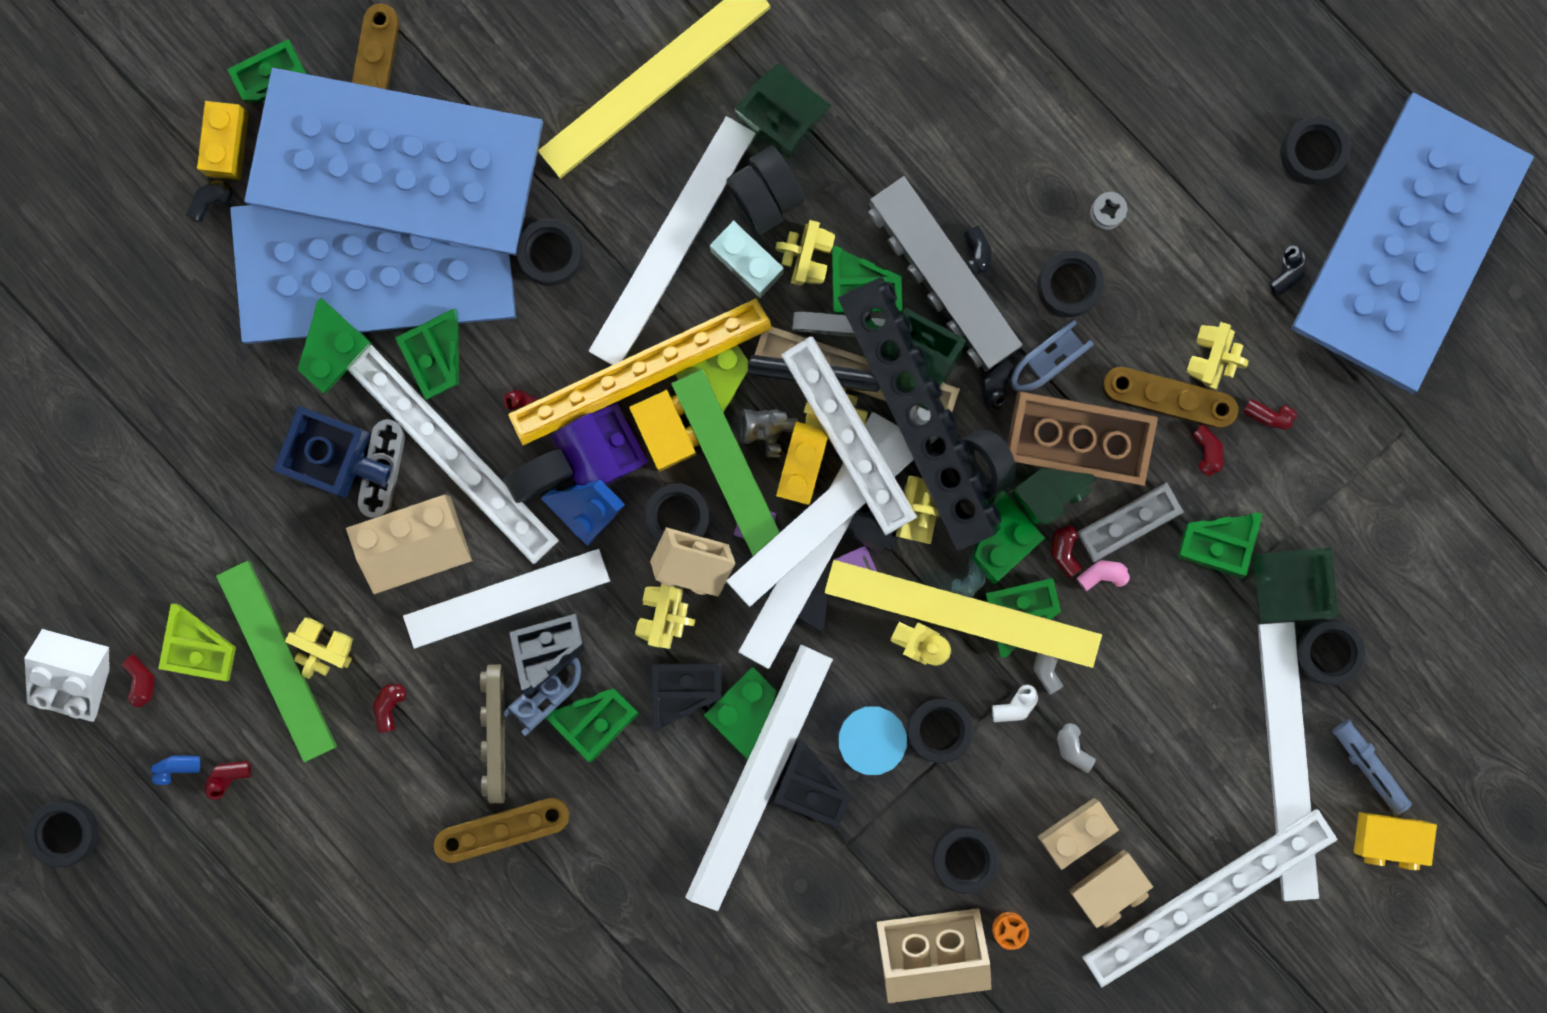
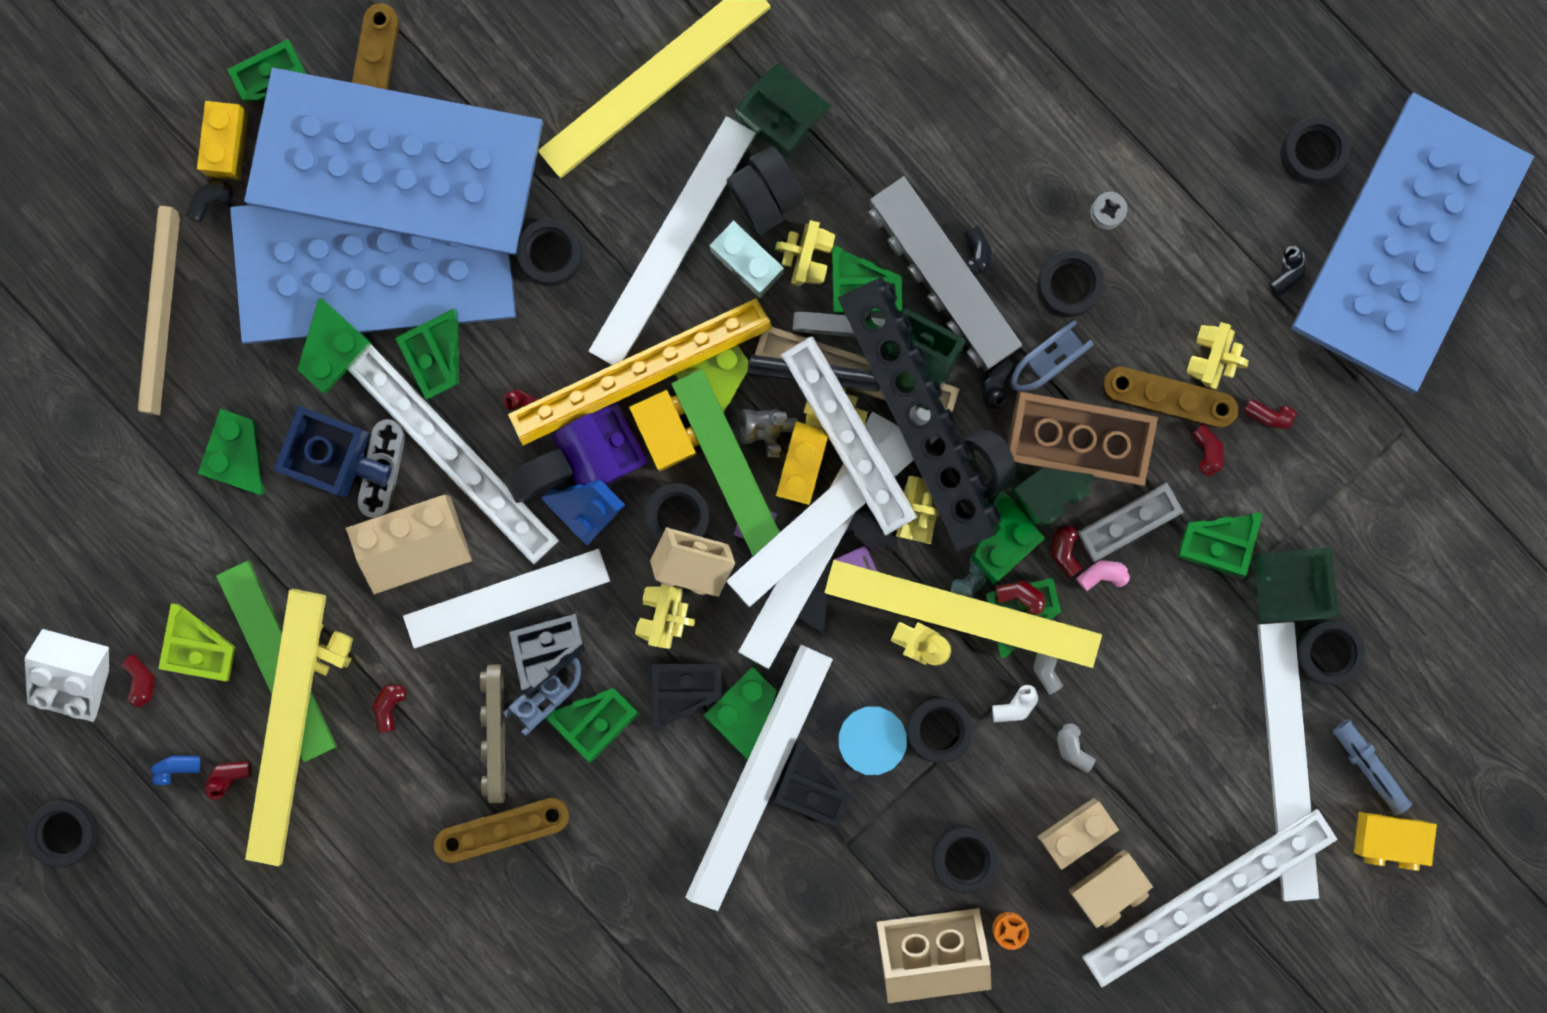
none -> tan tile [138,206,180,415]
none -> green wing [198,409,265,496]
none -> light yellow tile [245,589,326,866]
none -> dark red arm [995,581,1046,615]

